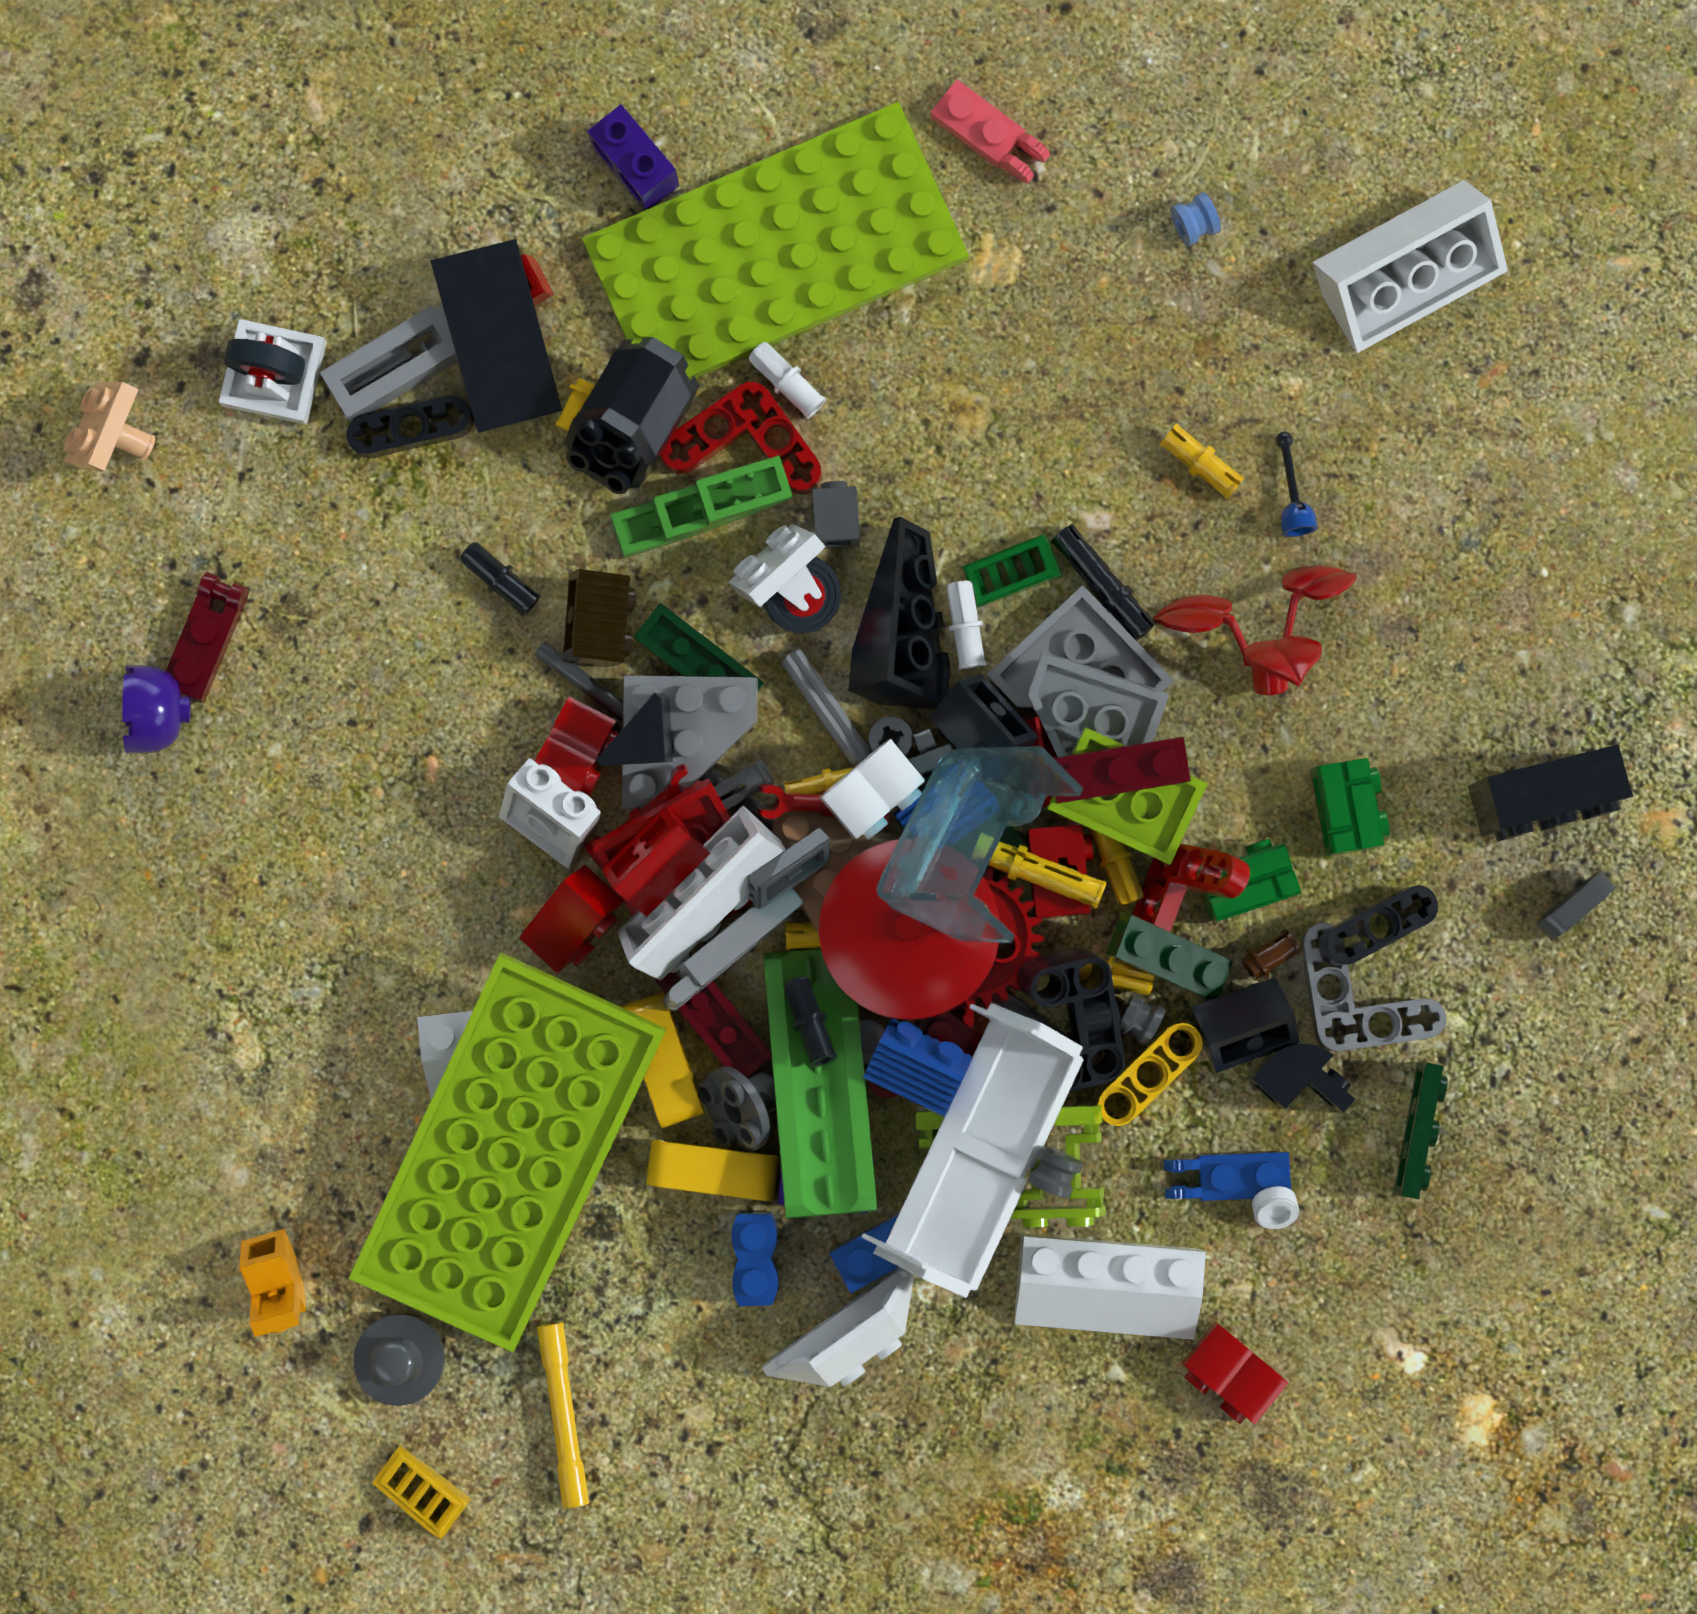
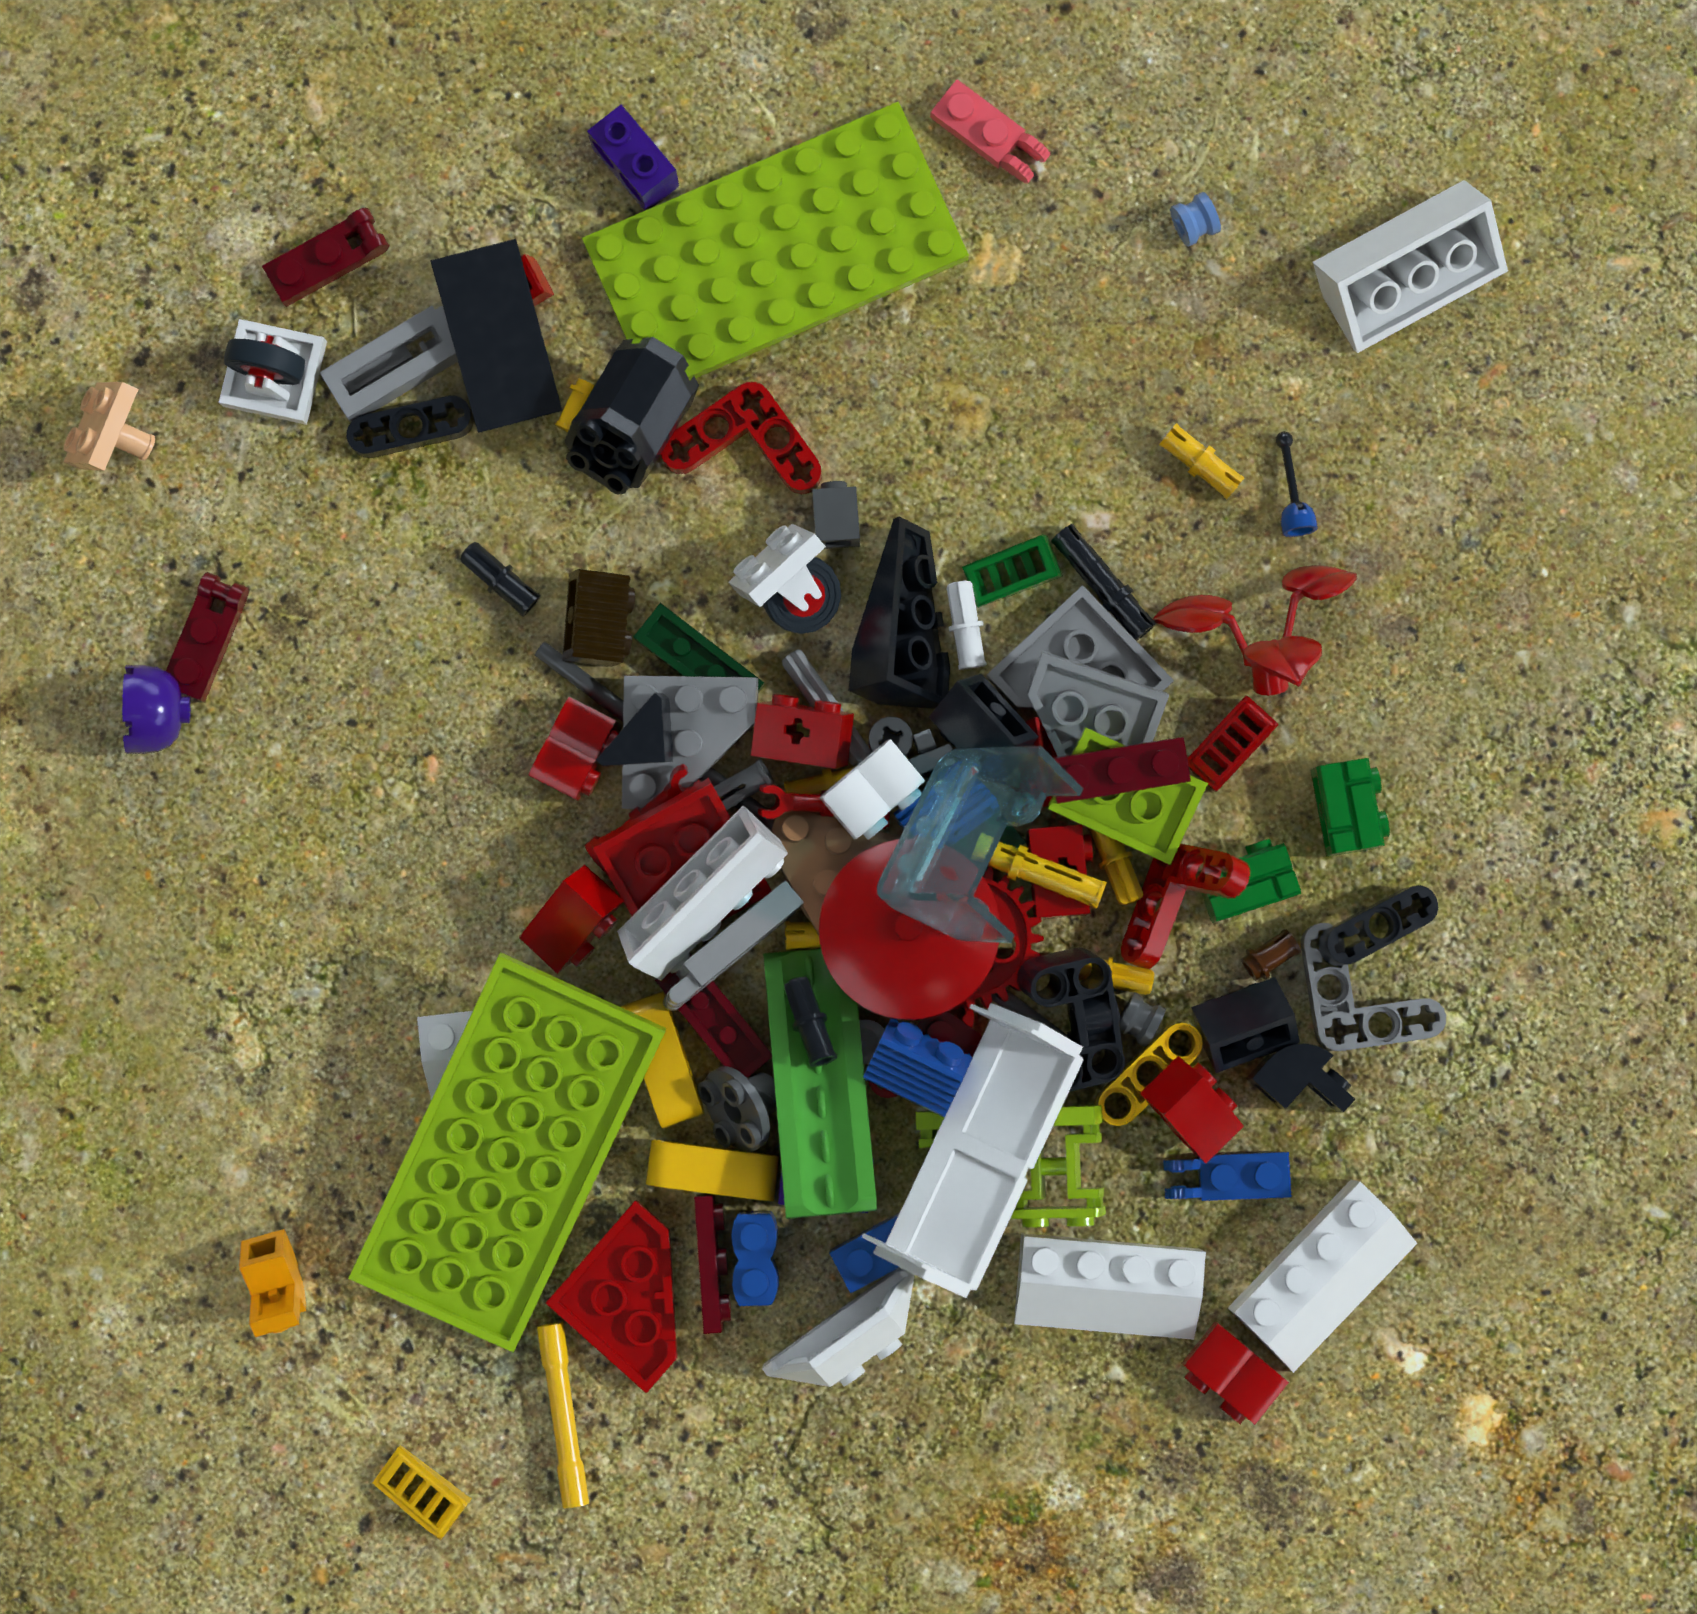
dark grey plate [354,1314,445,1406] -> none
white plate [499,758,601,869] -> none
red hinge [602,807,710,917] -> none
bright green slope [610,456,793,559] -> none
dark grey tile [748,828,830,909] -> none
white axle [749,342,826,419] -> none
dark grey wheel [1027,1146,1083,1198] -> none
dark green plate [1106,912,1233,1000] -> none
white tile [1252,1186,1299,1229] -> none
dark green plate [1393,1062,1448,1199] -> none
black brick [1468,744,1633,842] -> none
dark grey beam [1536,870,1616,941] -> none
none -> dark red plate [262,208,390,307]
none -> red plate [546,1200,678,1394]
none -> dark red plate [694,1194,731,1334]
none -> red brick [751,694,854,769]
none -> red brick [1140,1056,1244,1164]
none -> red slope [1187,695,1279,793]
none -> white slope [1228,1180,1417,1373]

